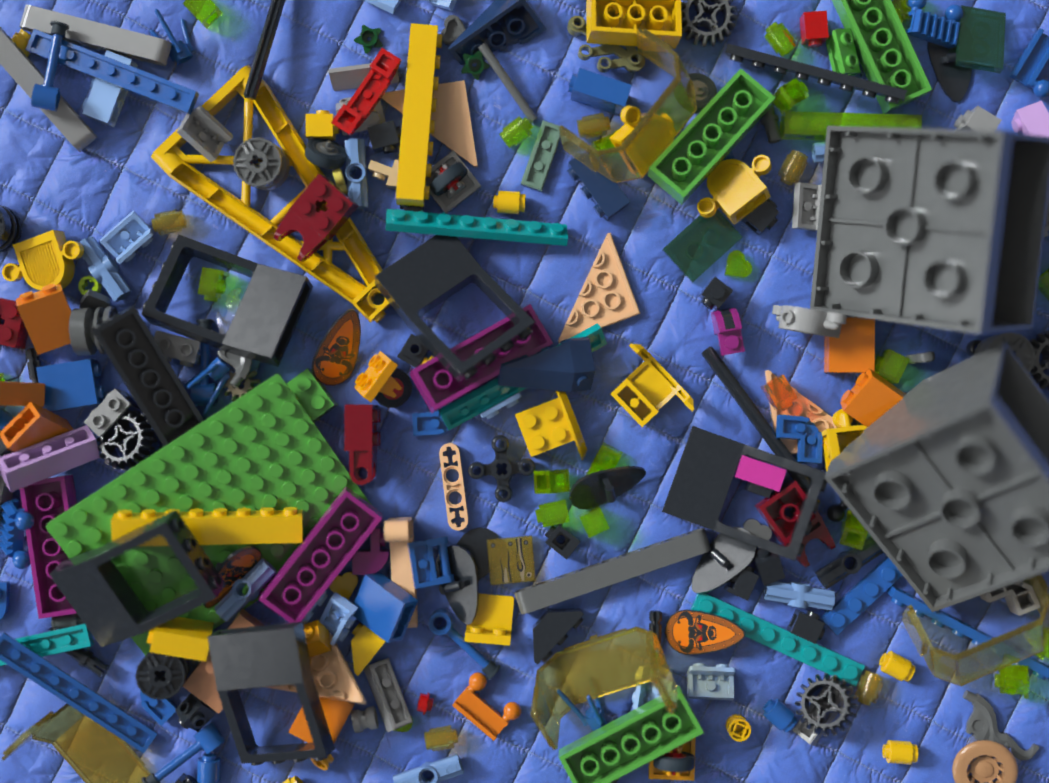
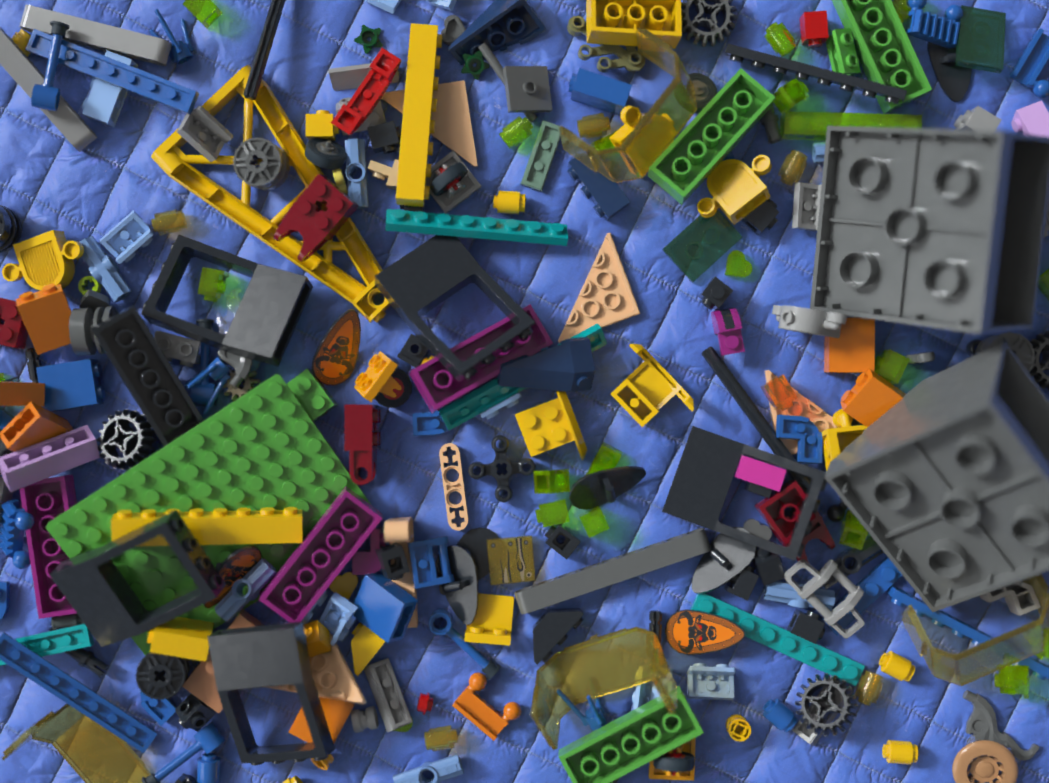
light grey bracket [84,389,131,437] -> none
none -> black brick [375,542,410,580]
none -> dark grey plate [503,66,553,113]
none -> light grey bar [784,559,864,638]

